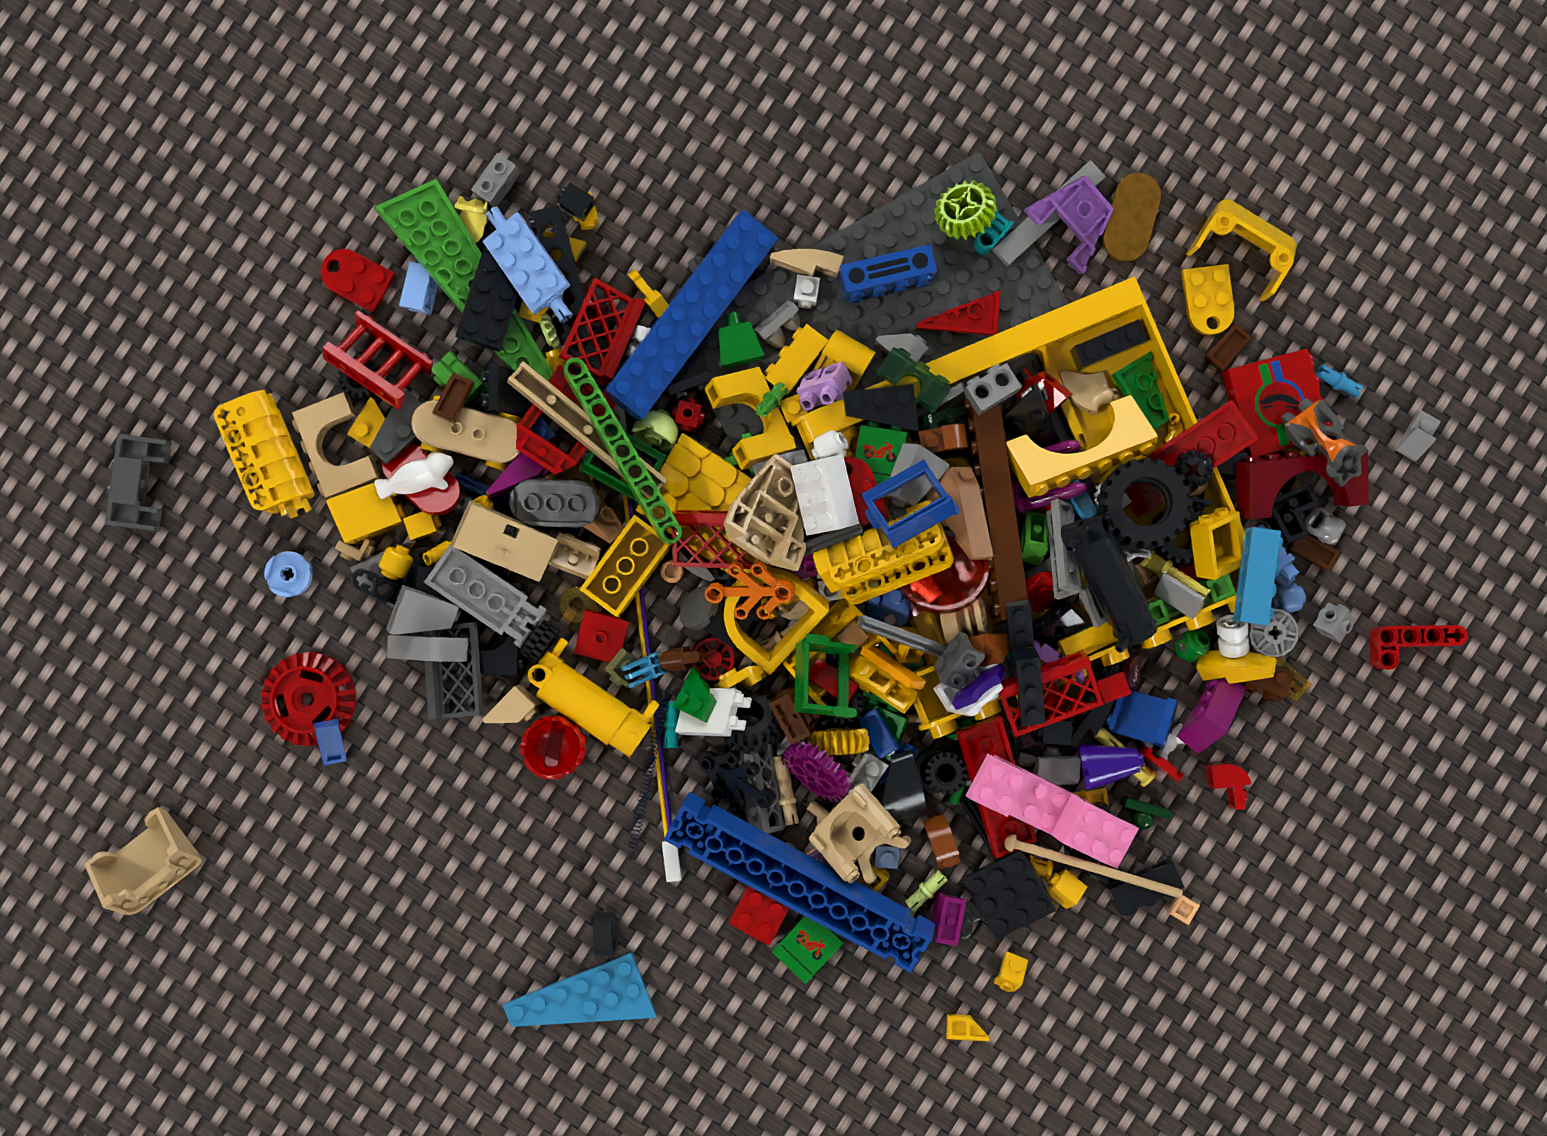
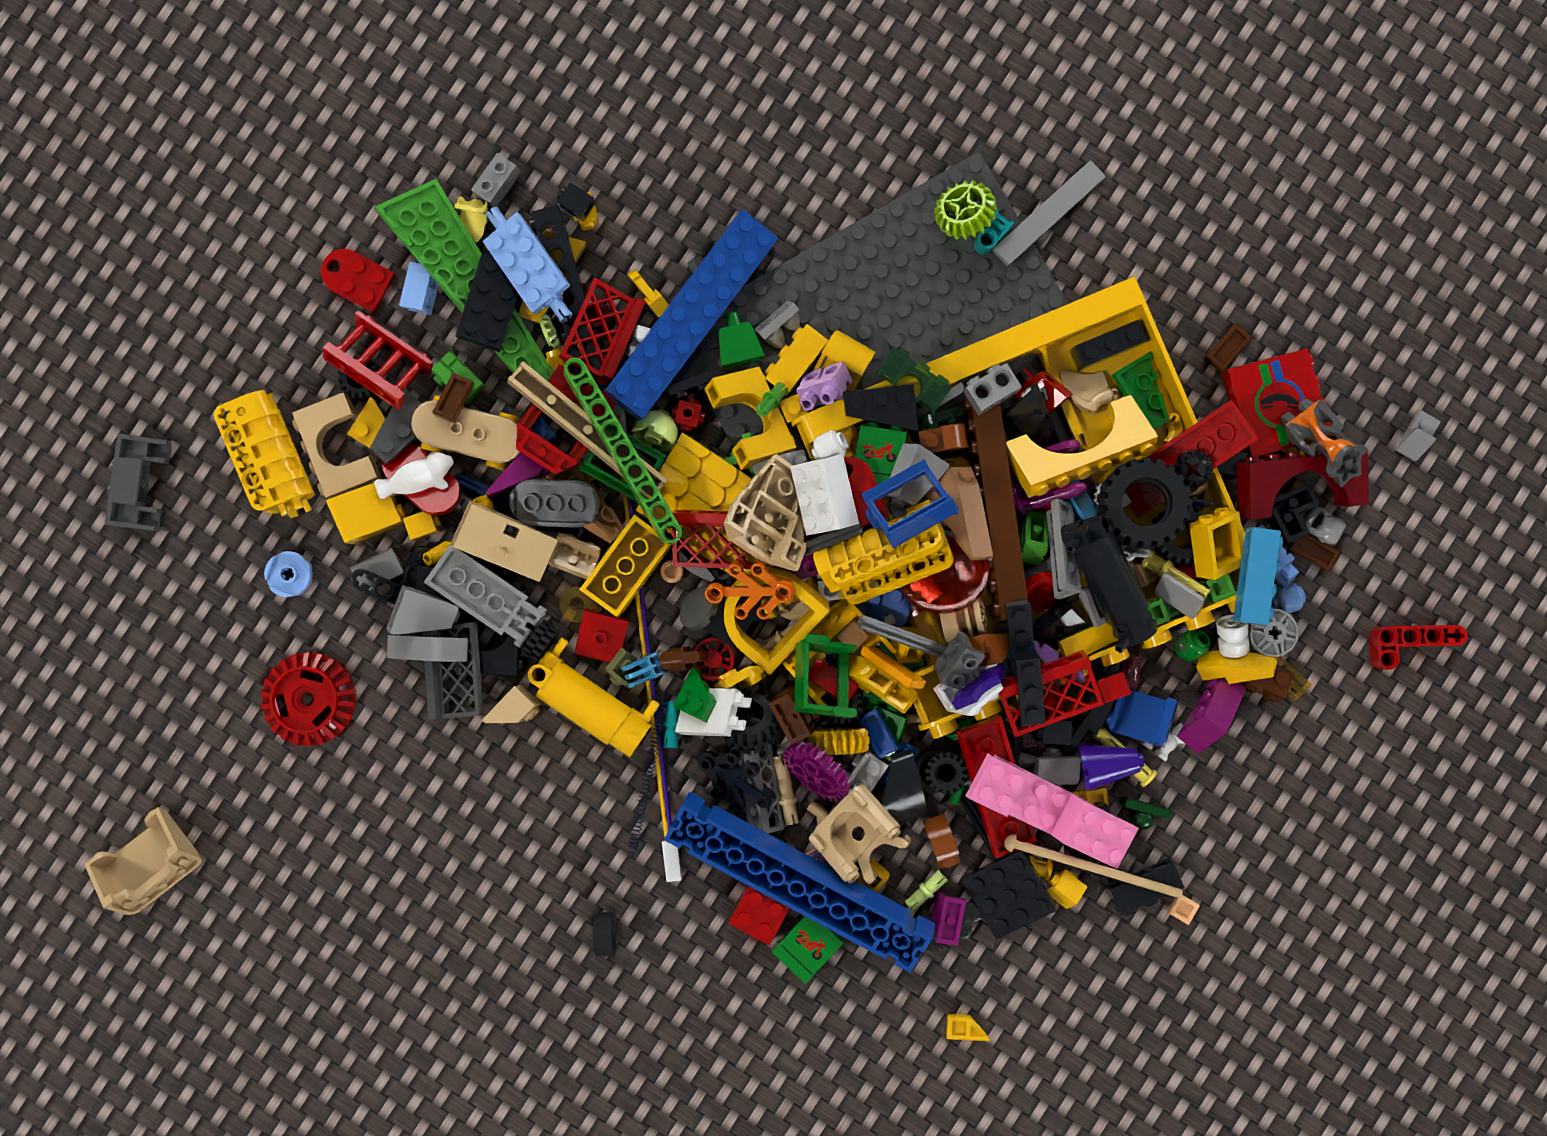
blue tile [314,719,347,766] -> none
tan bracket [335,539,375,562] -> none
yellow head [379,544,413,580] -> none
black bracket [480,363,529,414] -> none
dark azure wing [503,951,657,1027] -> none
red piece [519,715,586,780] -> none
tan slope [770,249,844,278] -> none
white bracket [793,275,820,309] -> none
blue brick [838,244,937,304] -> none
sand blue brick [873,844,899,869] -> none
light grey slope [874,333,928,371] -> none
red wing [916,291,1001,336] -> none
yellow bracket [994,951,1028,992] -> none
medium lavender wing [1024,176,1114,274] -> none
pearl gold tile [1102,173,1161,263] -> none
red tile [1137,745,1184,783] -> none
yellow plate [1181,264,1234,336] -> none
yellow windscreen [1186,199,1297,302] -> none
red brick [1206,762,1251,810] -> none
light grey brick [1313,603,1355,643] -> none
dark azure pin [1315,364,1363,398] -> none

